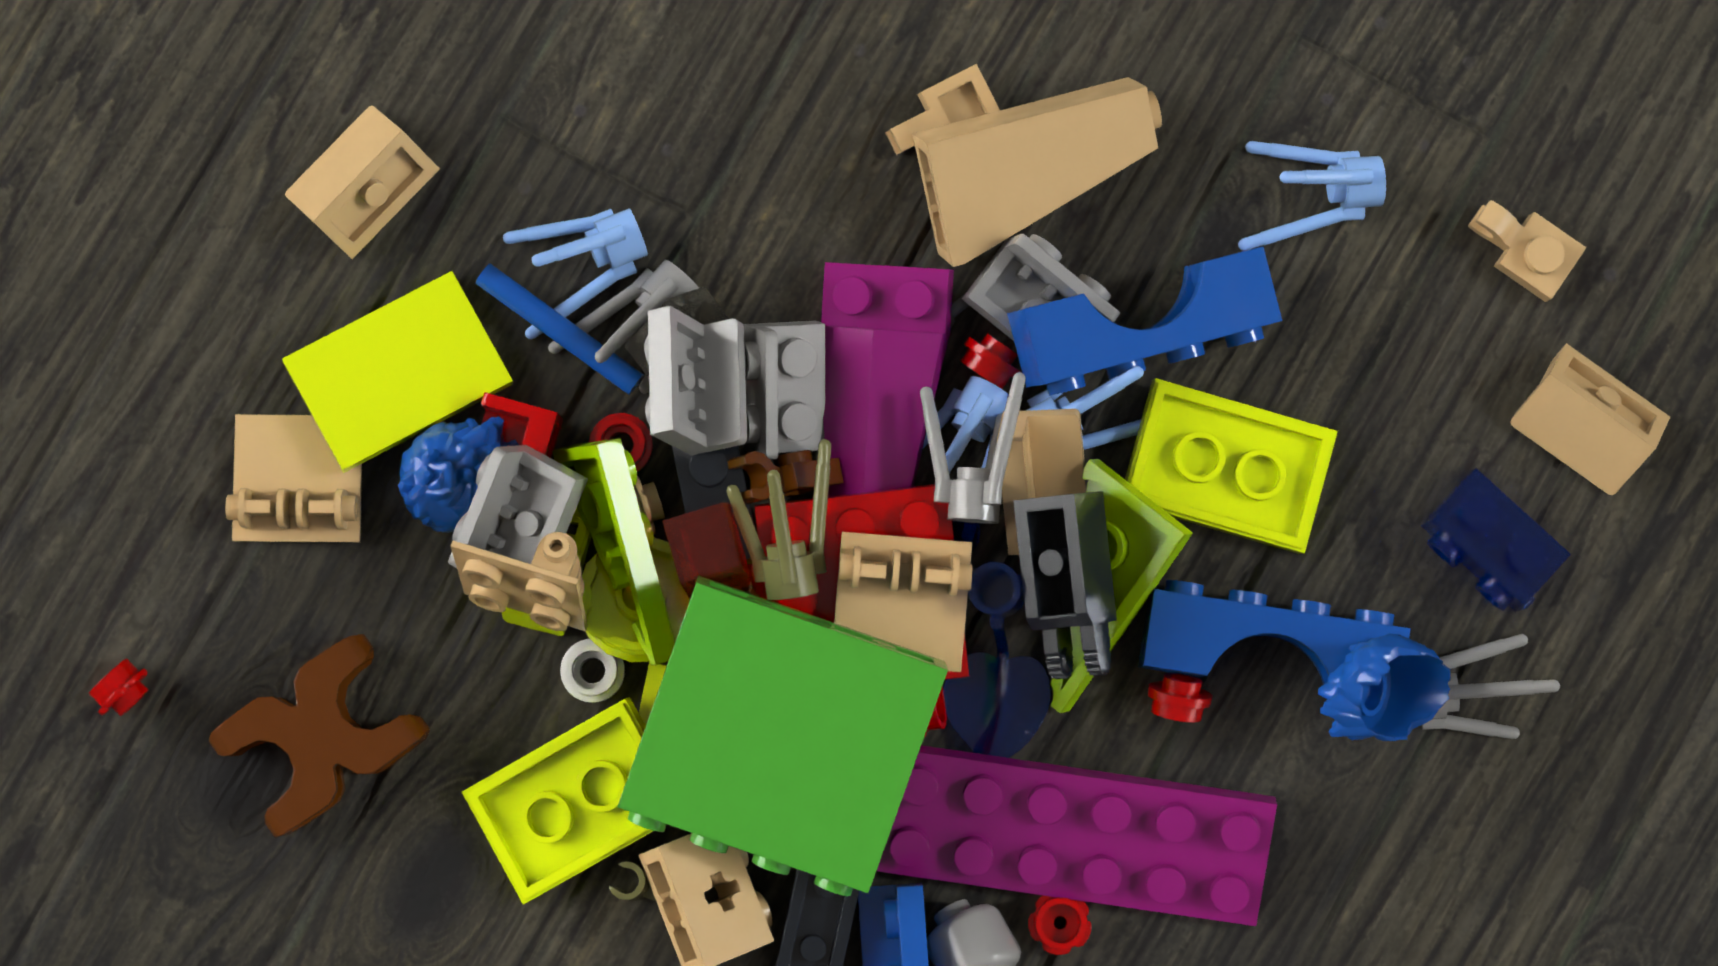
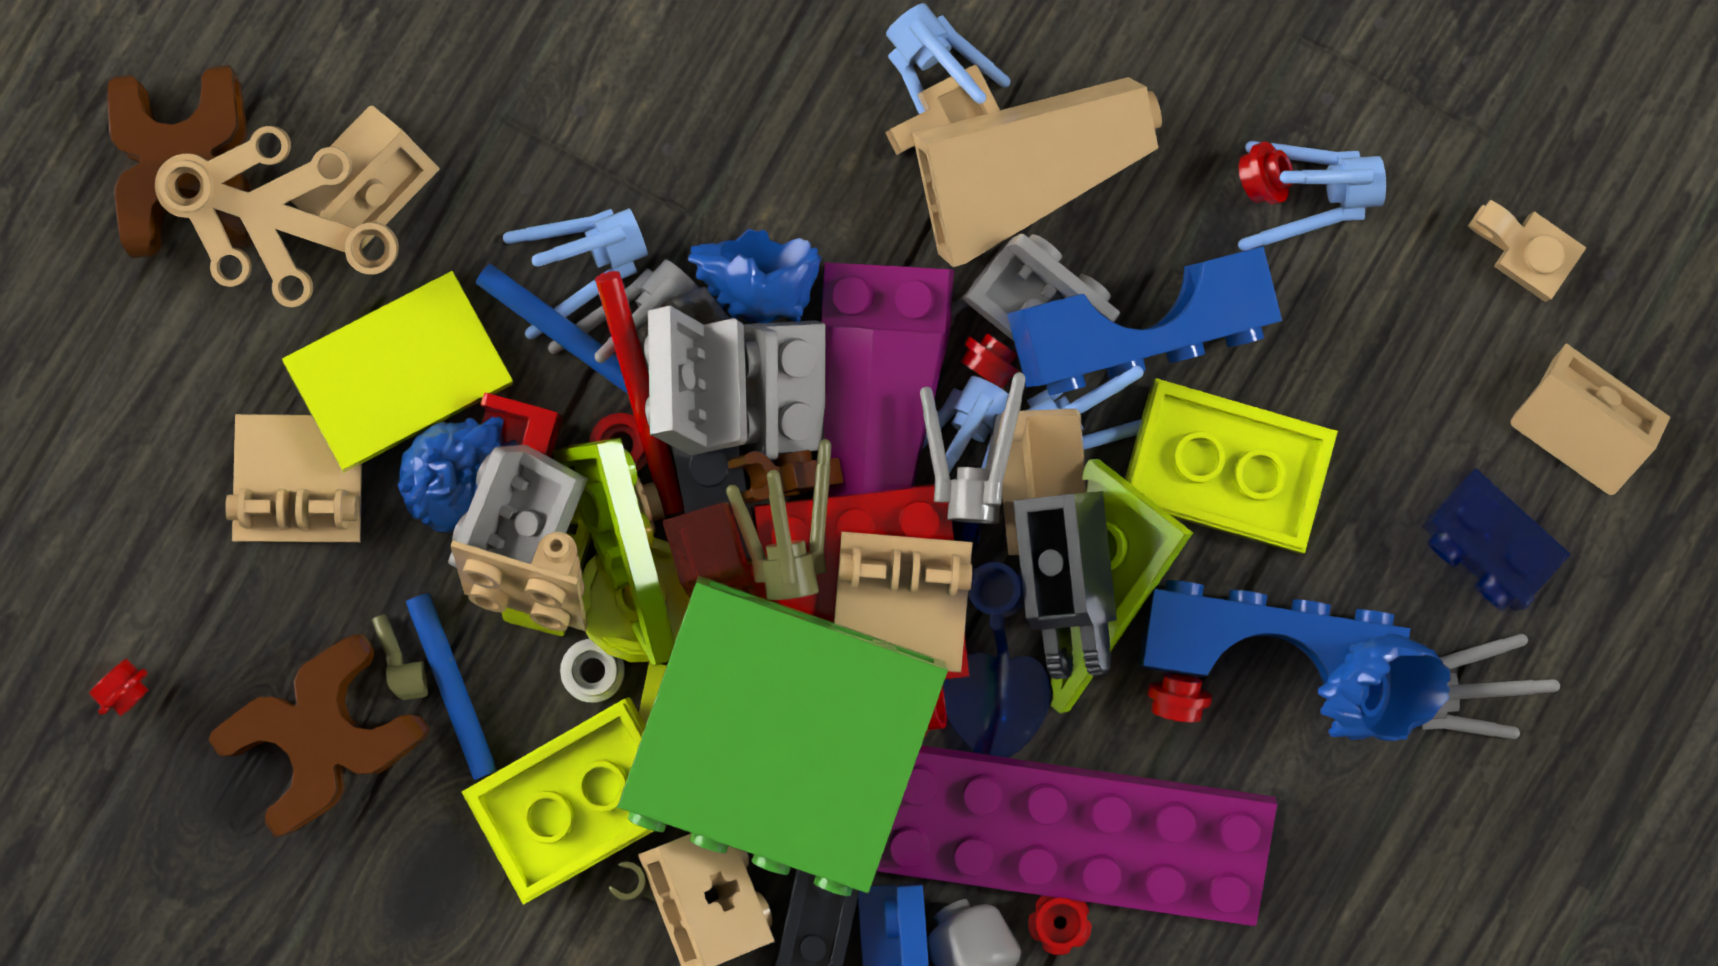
none -> reddish brown piece [107,65,252,258]
none -> tan plant [155,126,399,307]
none -> olive hand [372,614,428,700]
none -> blue bar [406,593,498,780]
none -> red bar [595,271,684,515]
none -> blue hair [688,229,822,323]
none -> light blue plant [886,3,1011,114]
none -> red plate [1239,141,1293,205]

